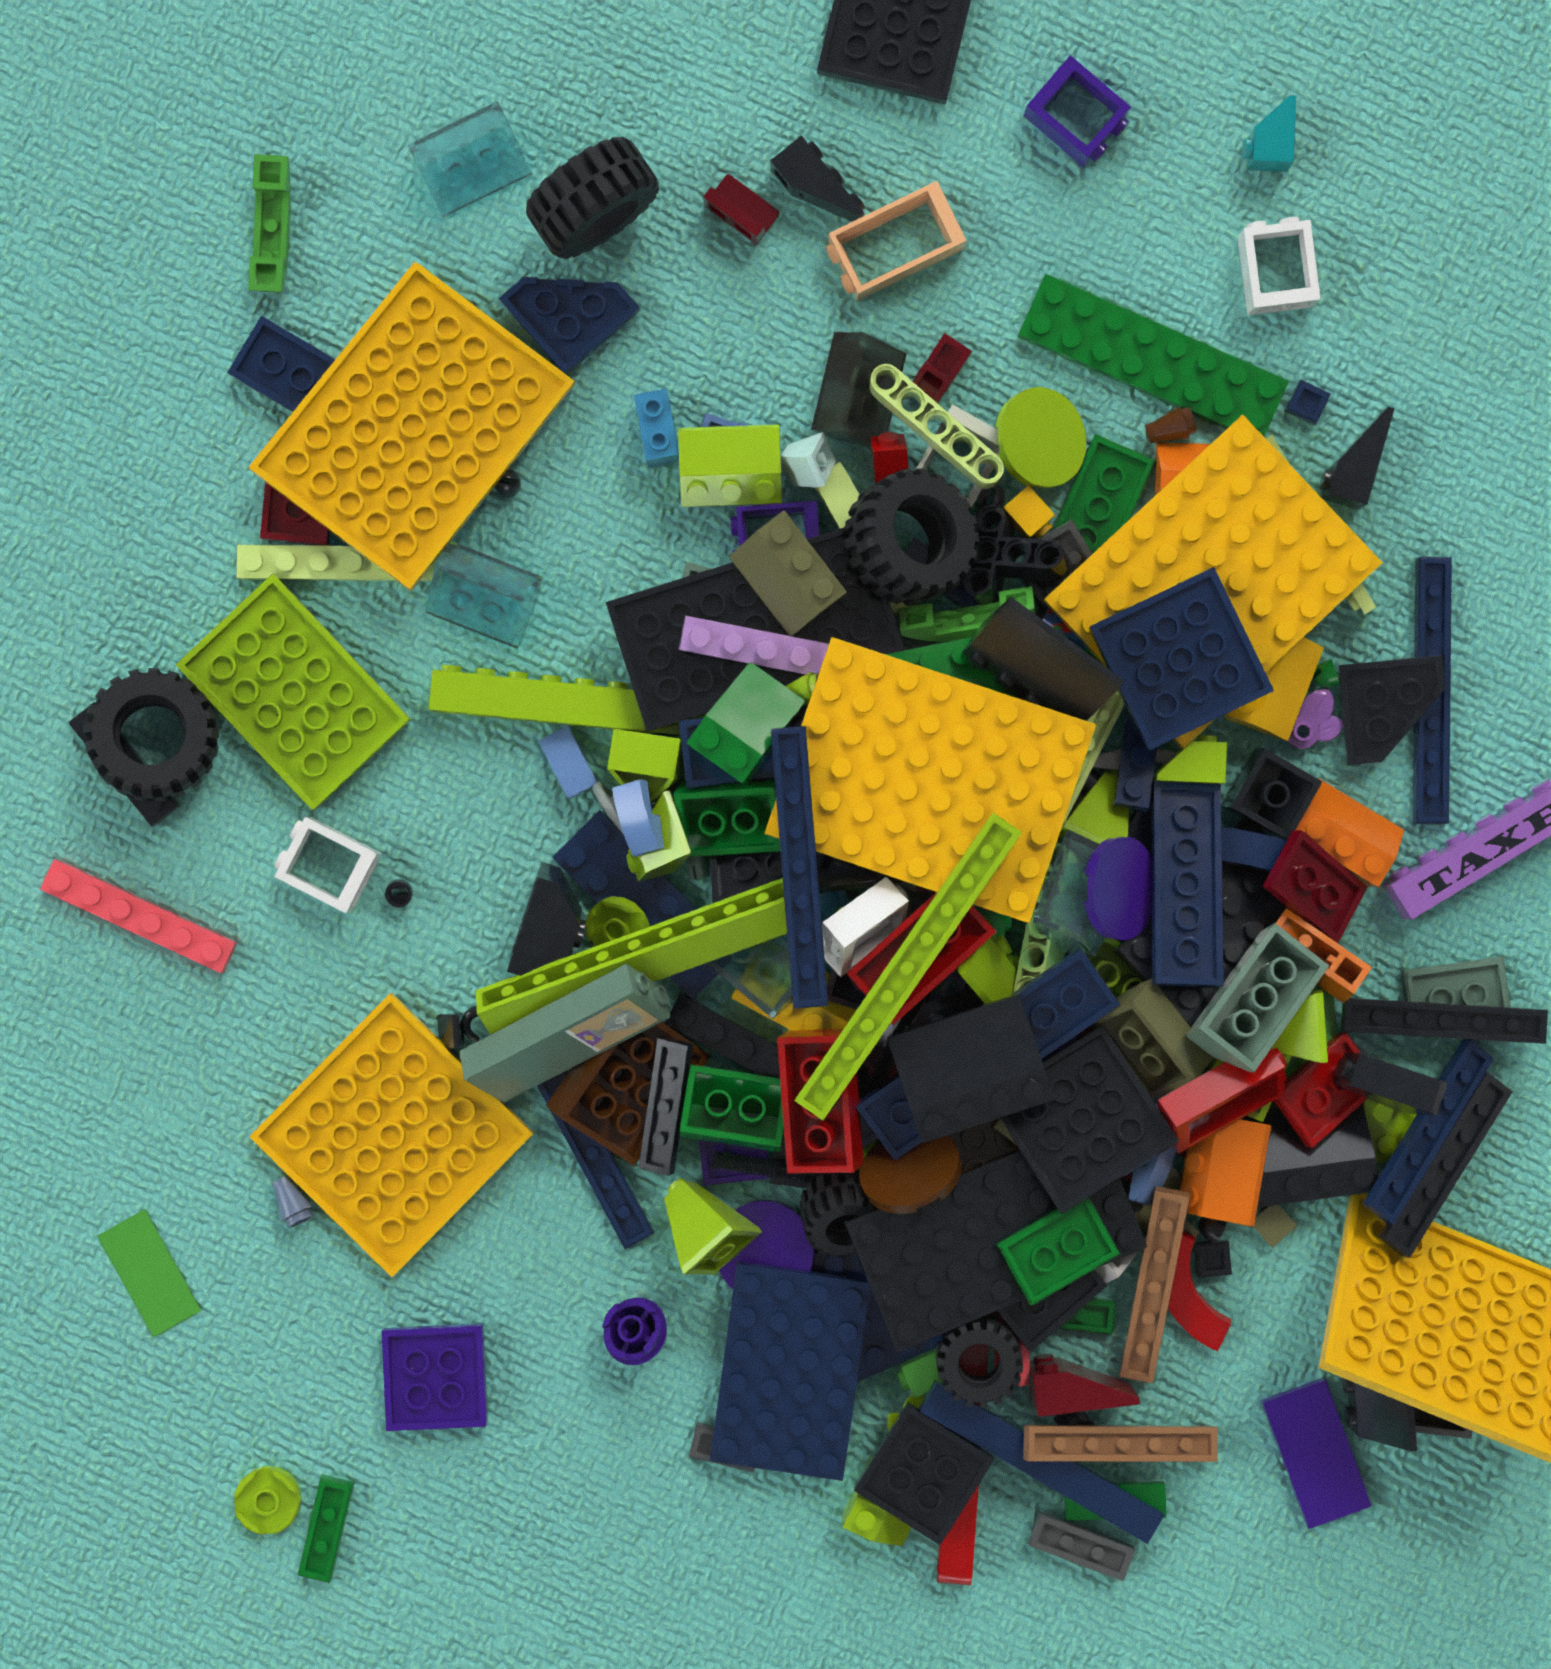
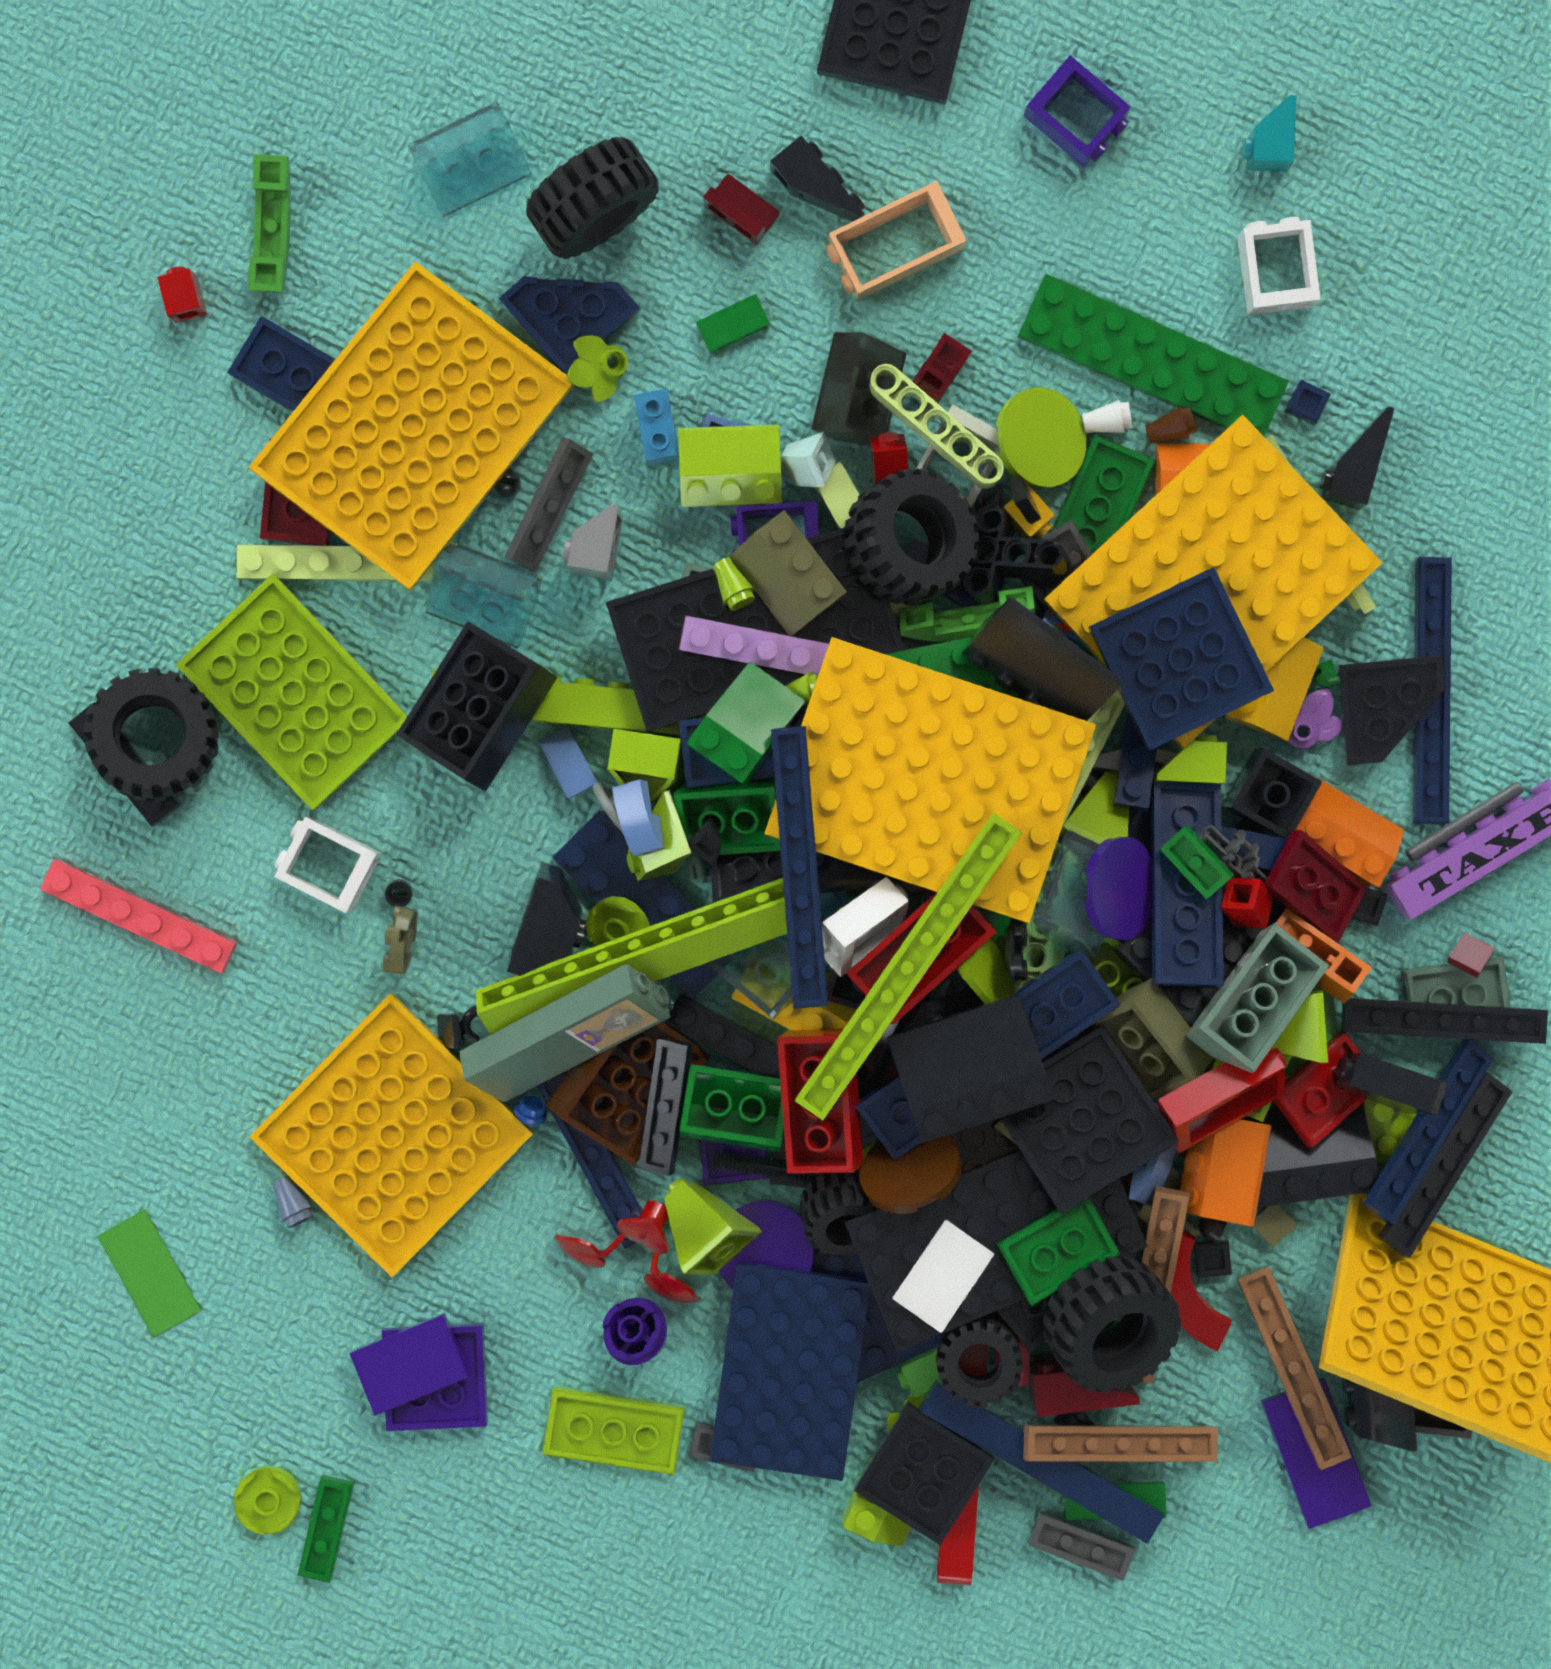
none -> red brick [157,267,207,323]
none -> dark purple tile [349,1313,470,1416]
none -> olive plate [383,906,418,975]
none -> black slope [396,621,558,792]
none -> dark grey plate [504,437,593,573]
none -> blue plate [514,1096,547,1126]
none -> lime tile [542,1386,685,1475]
none -> red plant [554,1200,701,1303]
none -> light grey slope [563,504,623,580]
none -> lime plate [567,335,628,402]
none -> black tile [688,818,722,866]
none -> green tile [696,294,770,354]
none -> lime cone [712,557,755,611]
none -> white sticker [893,1220,994,1333]
none -> black dish [1003,918,1028,983]
none -> black tile [1010,476,1041,524]
none -> black tyre [1043,1257,1181,1393]
none -> white cone [1082,400,1133,433]
none -> green plate [1160,824,1234,900]
none -> dark grey piece [1201,825,1267,883]
none -> red brick [1221,878,1274,929]
none -> medium nougat plate [1236,1266,1352,1470]
none -> black tile [1352,888,1388,926]
none -> dark grey bar [1405,782,1523,862]
none -> tile [1447,932,1495,978]

